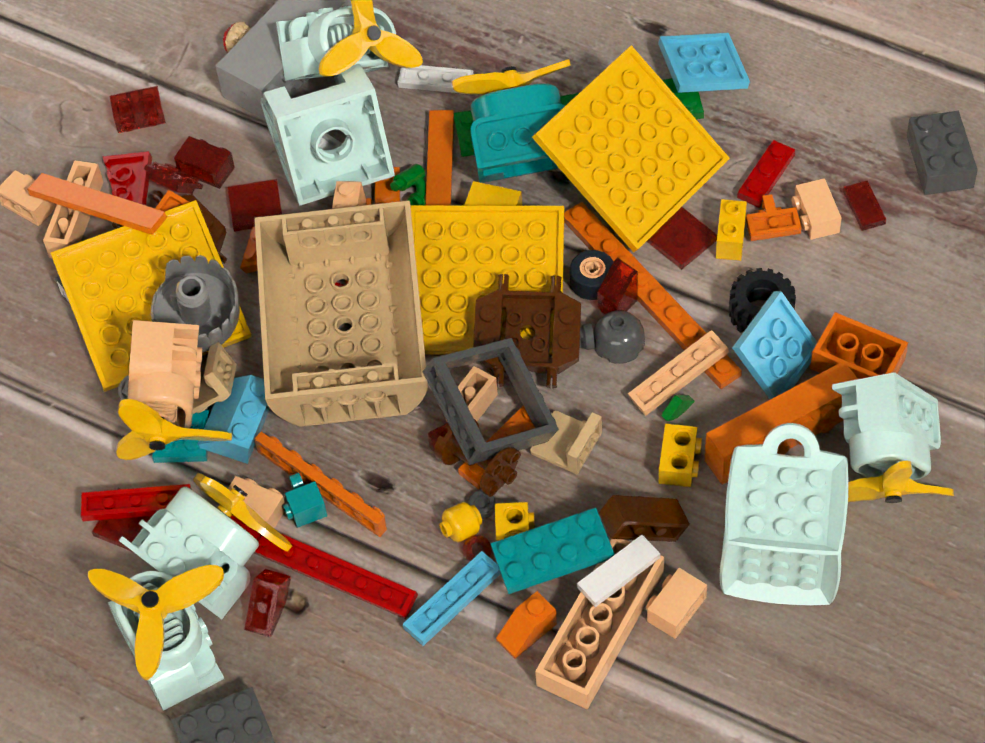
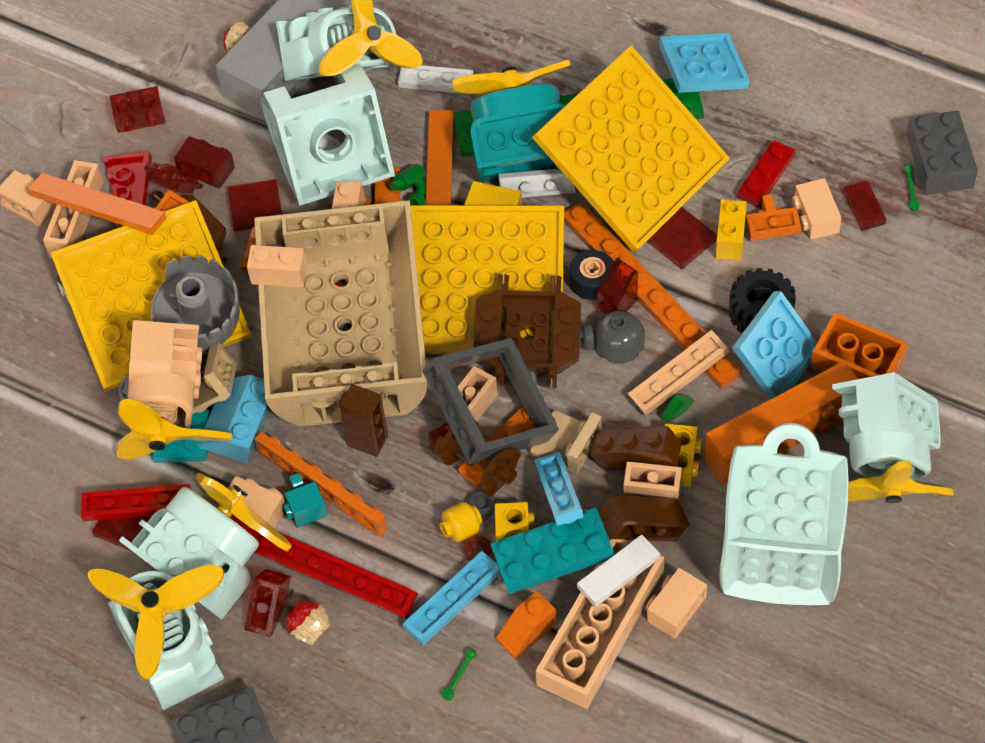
none -> light nougat brick [247,245,307,288]
none -> tan piece [286,601,331,645]
none -> reddish brown brick [339,384,388,457]
none -> green hinge [442,648,477,701]
none -> white tile [499,169,576,198]
none -> medium azure plate [534,452,584,526]
none -> reddish brown brick [590,426,682,471]
none -> light nougat brick [624,461,682,501]
none -> green hinge [904,165,919,211]

